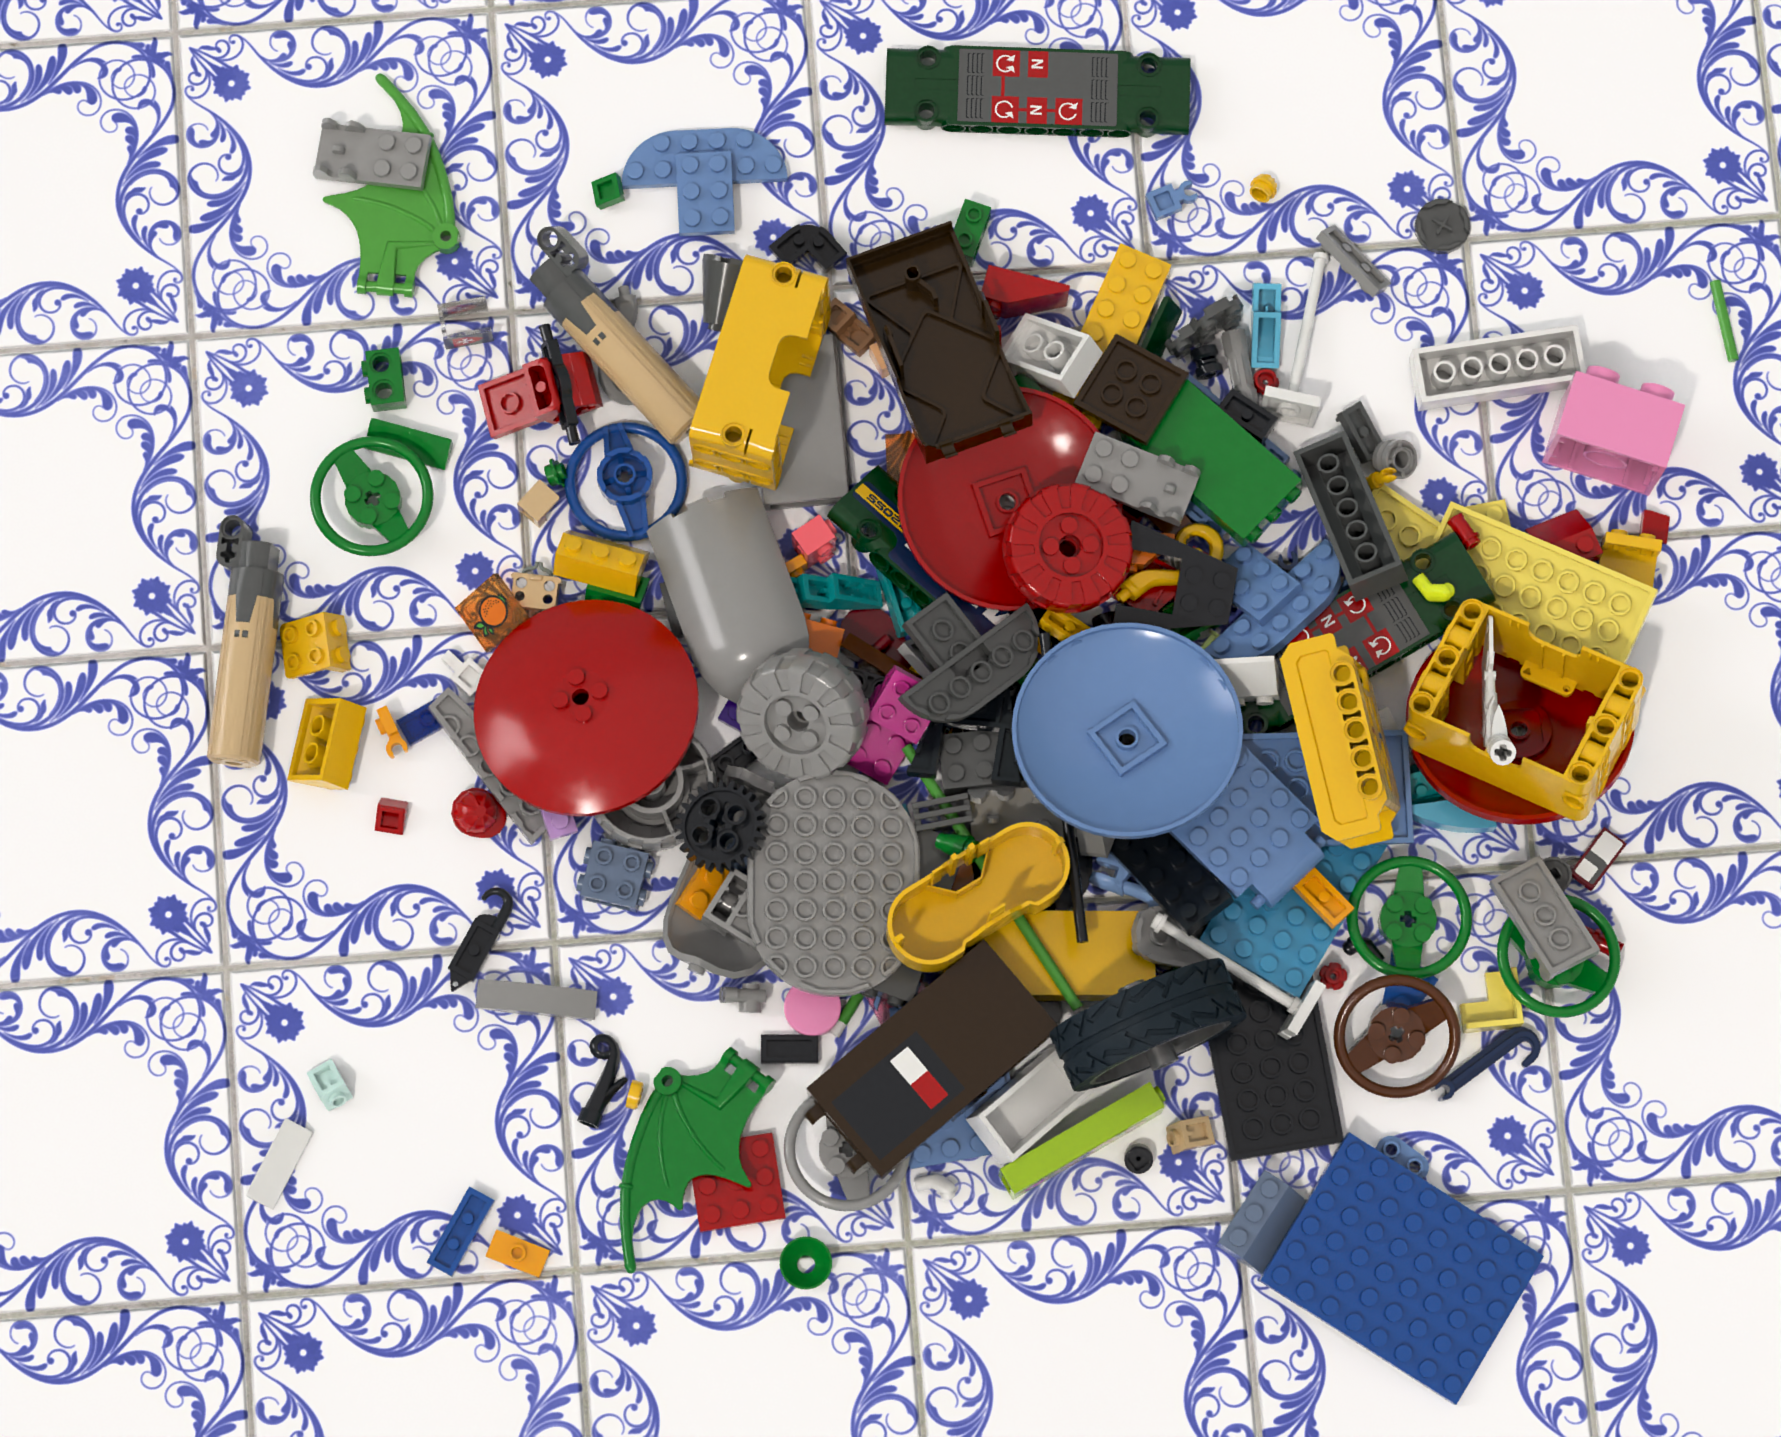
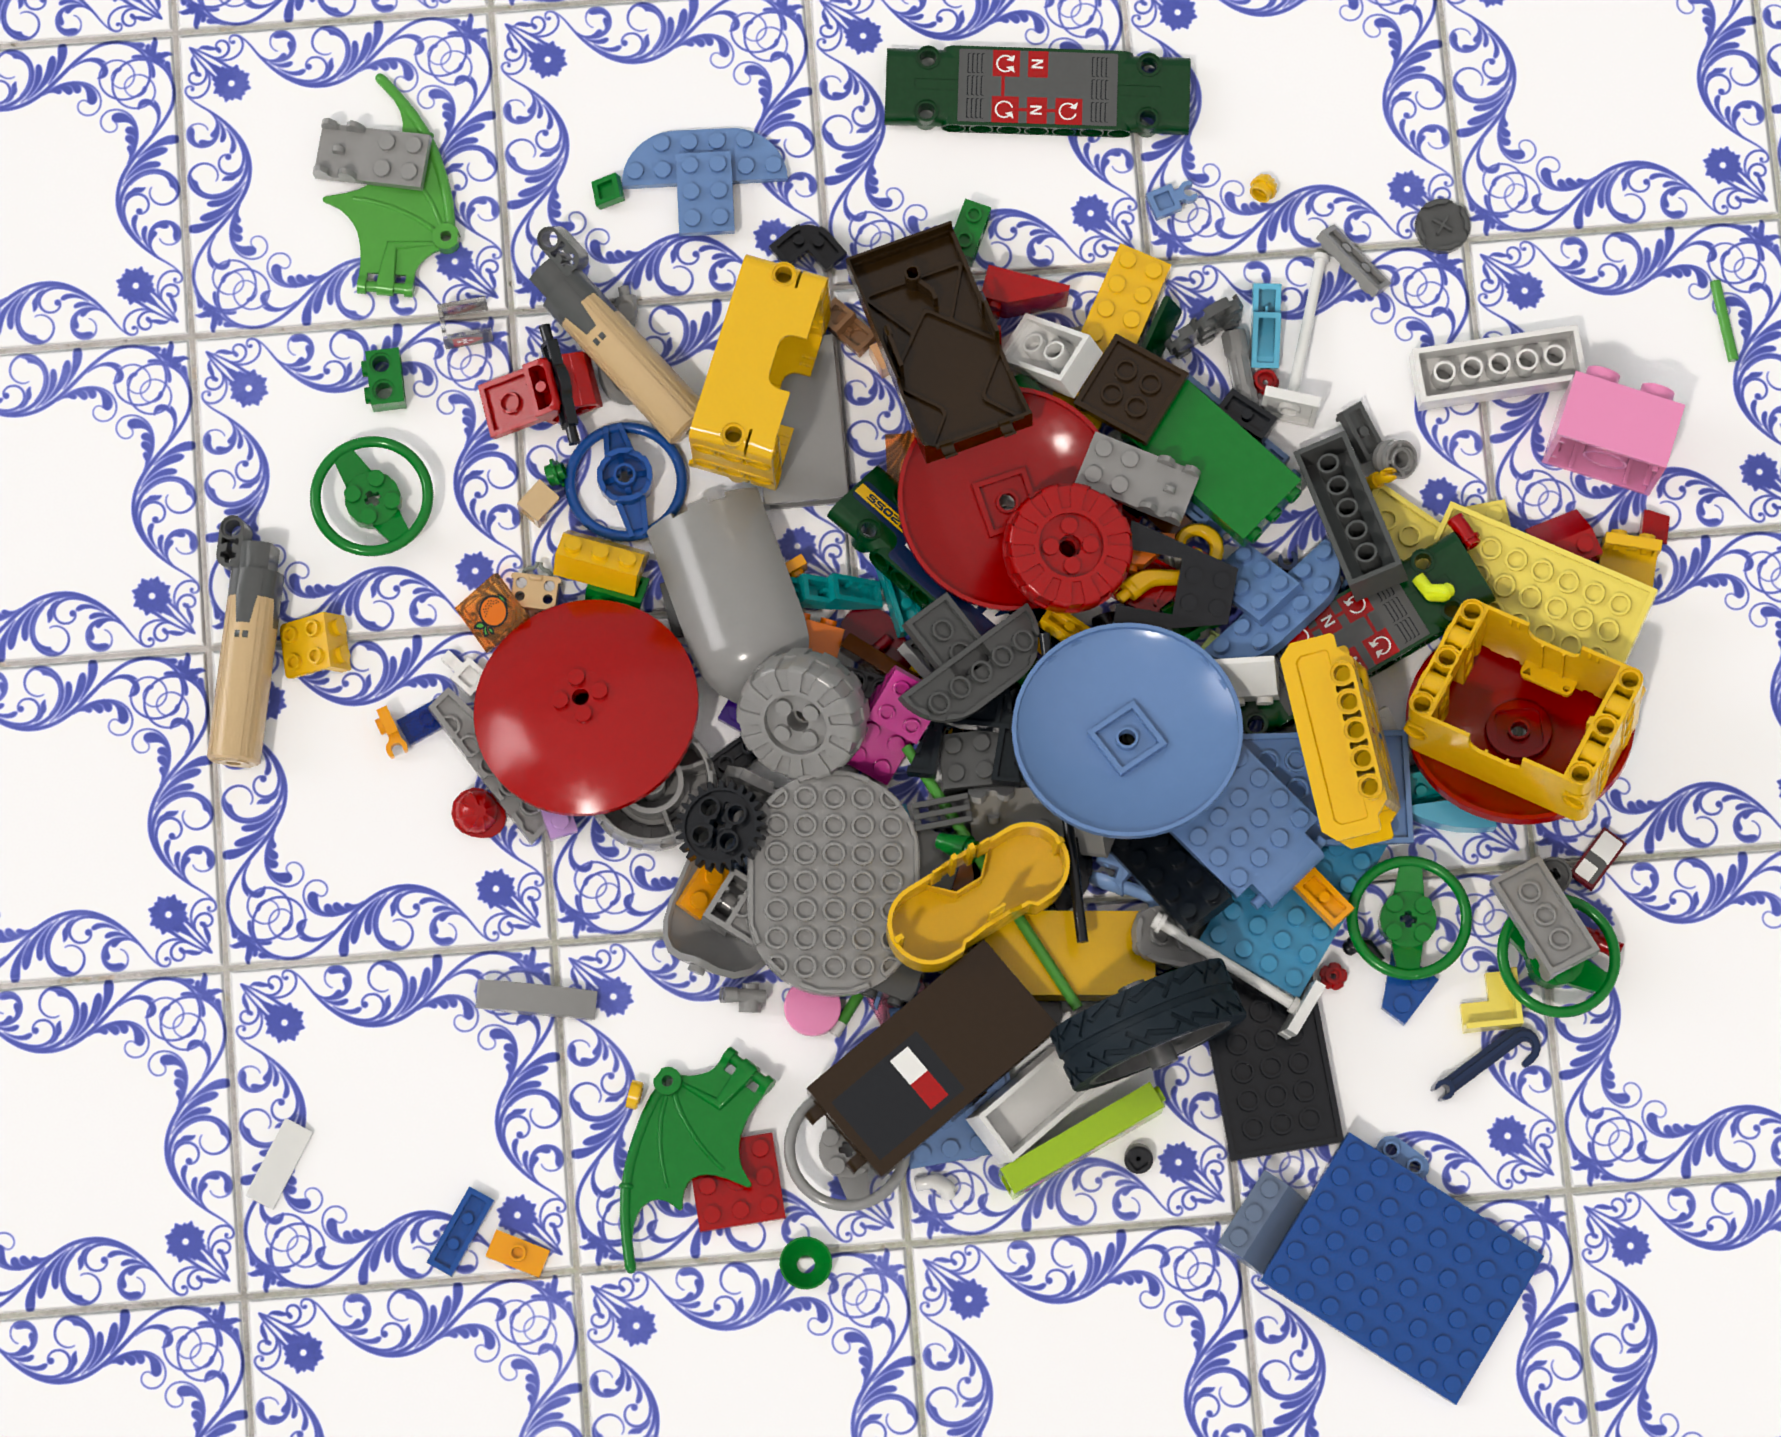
yellow slope [287,698,367,790] -> none
light aqua bracket [307,1059,353,1111] -> none
green slope [365,418,453,470] -> none
red slope [374,798,409,835] -> none
black plate [448,887,514,992] -> none
sand blue brick [576,838,654,913] -> none
black plant [577,1034,628,1129] -> none
dark grey cone [702,254,743,332] -> none
black tile [761,1034,818,1064] -> none
coral brick [791,514,837,569] -> none
tan bracket [1166,1116,1215,1155] -> none
black wheel [1190,344,1224,380] -> none
reddish brown piece [1333,974,1461,1098] -> none
white piece [1481,615,1516,766] -> none

